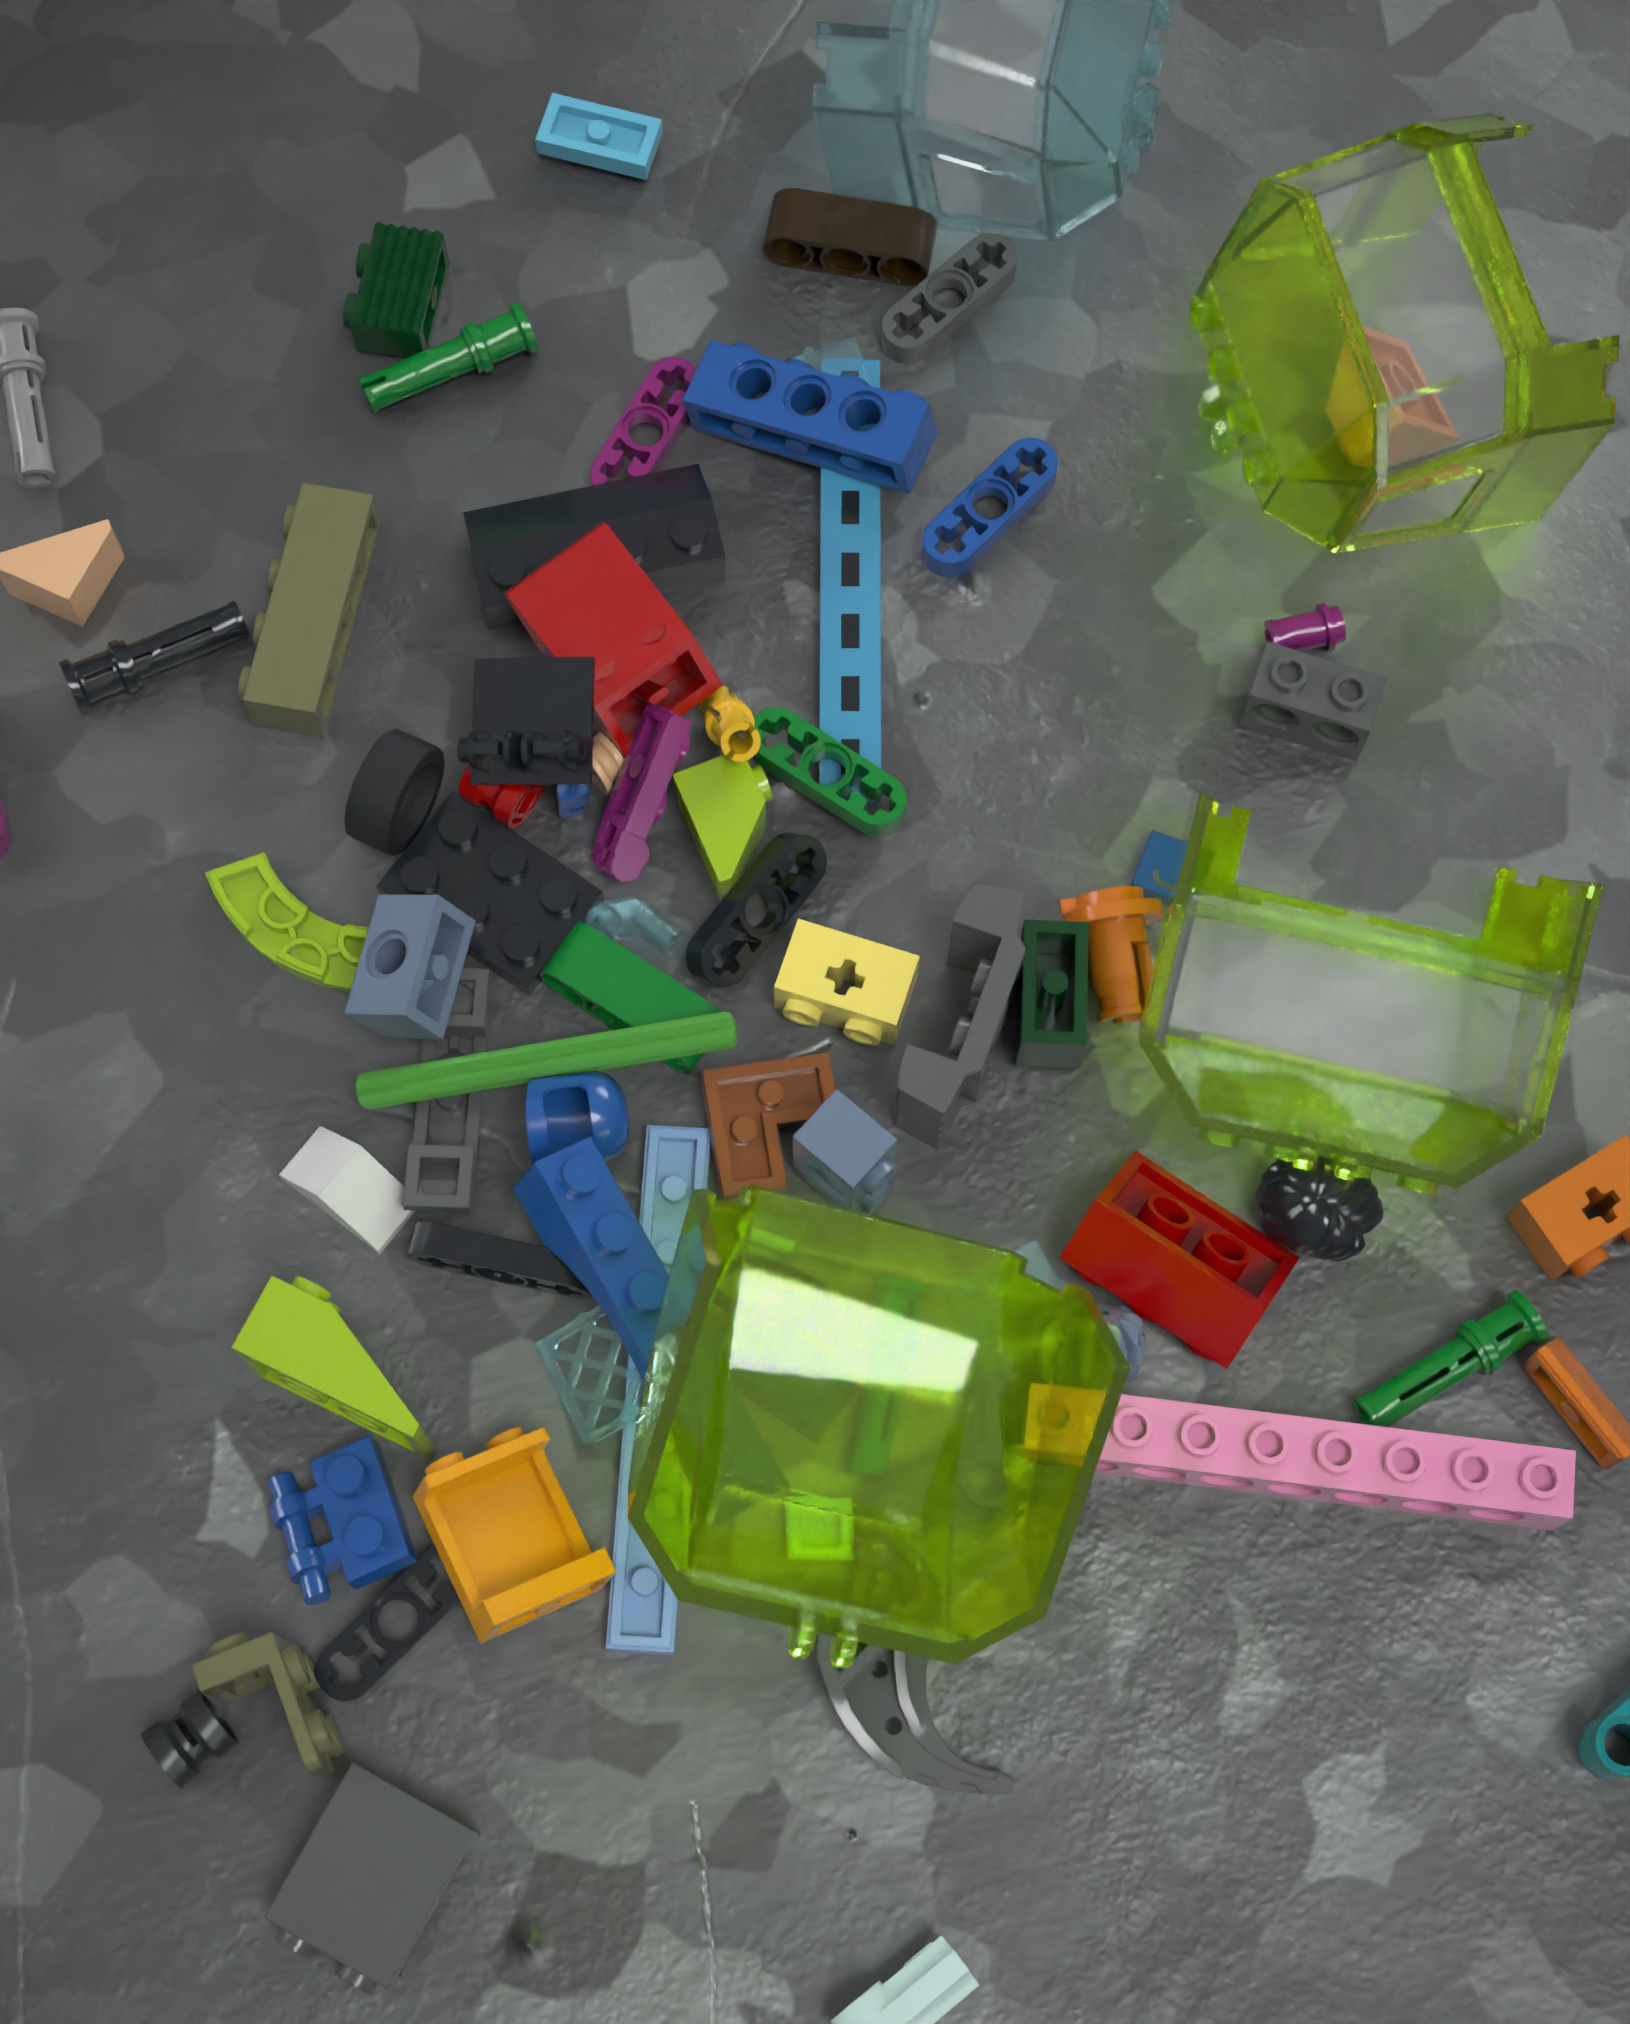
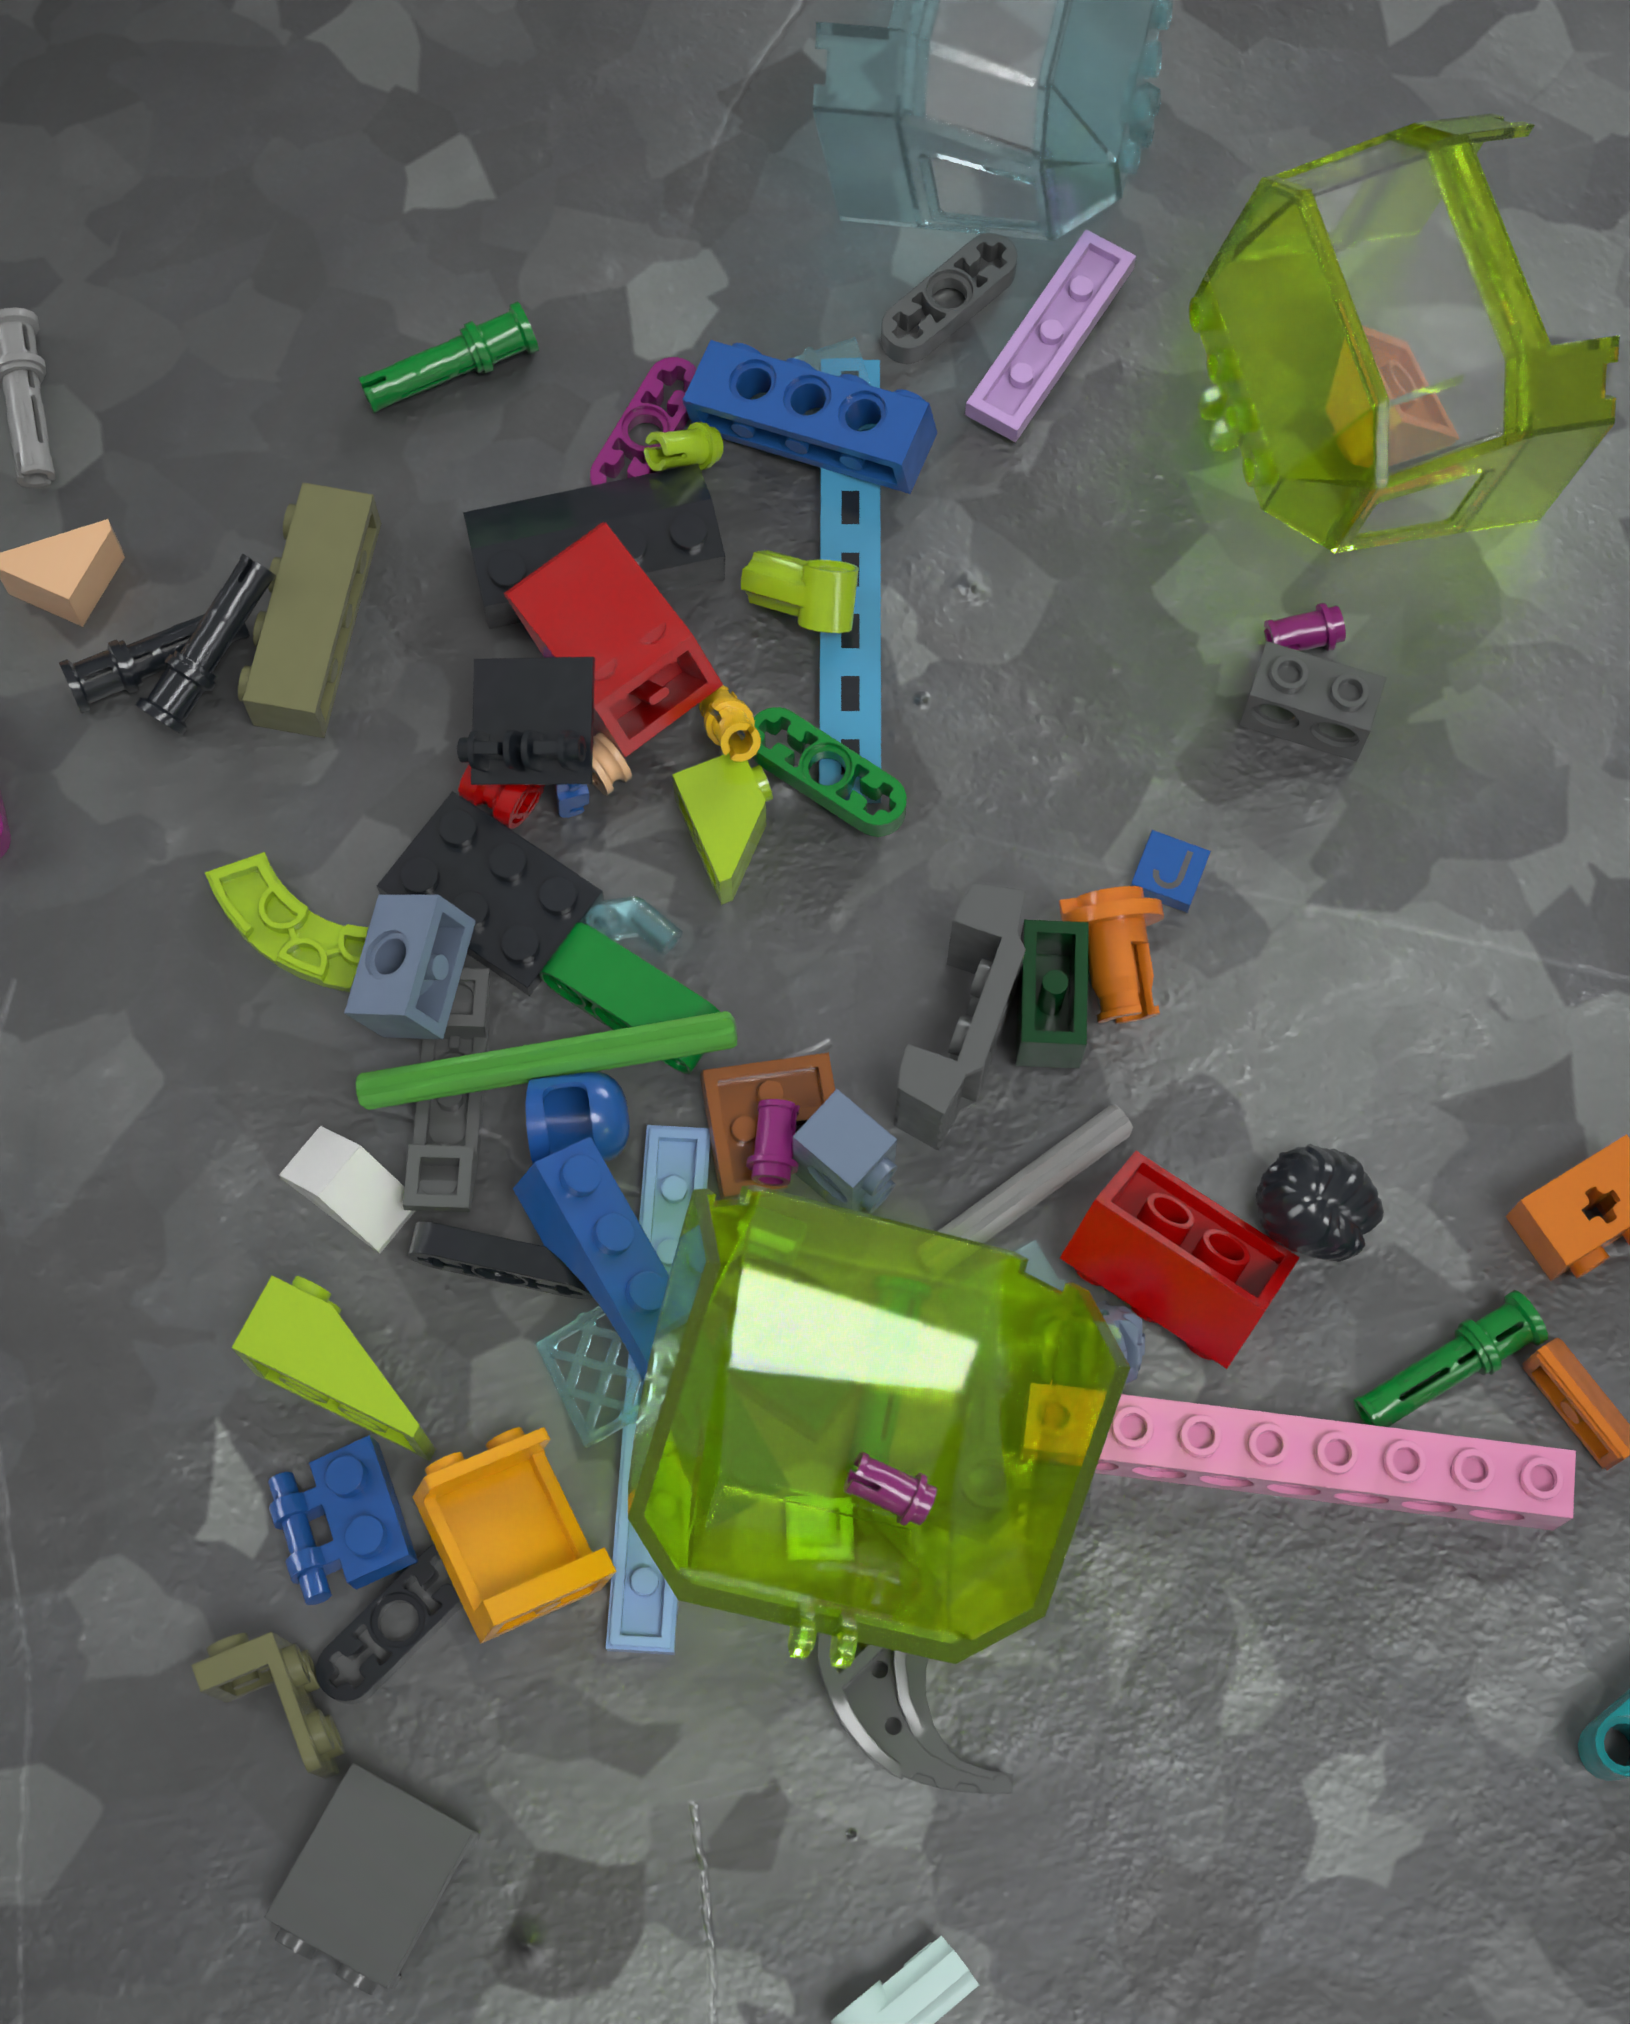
pearl dark grey wheel [141,1689,239,1789] -> none
dark green brick [343,222,449,358] -> none
black tyre [344,728,445,856] -> none
medium azure plate [535,93,663,180] -> none
magenta hinge [590,703,693,884] -> none
black beam [686,833,827,987] -> none
dark brown beam [762,188,938,286] -> none
light yellow brick [774,919,920,1046] -> none
blue beam [922,438,1058,577] -> none
windscreen [1137,794,1604,1195] -> none
none -> black pin [135,554,276,735]
none -> lime pin [644,422,724,471]
none -> lime piece [741,550,859,633]
none -> magenta pin [746,1099,800,1186]
none -> magenta pin [843,1451,937,1526]
none -> light grey axle [915,1105,1133,1278]
none -> lavender plate [965,229,1136,443]

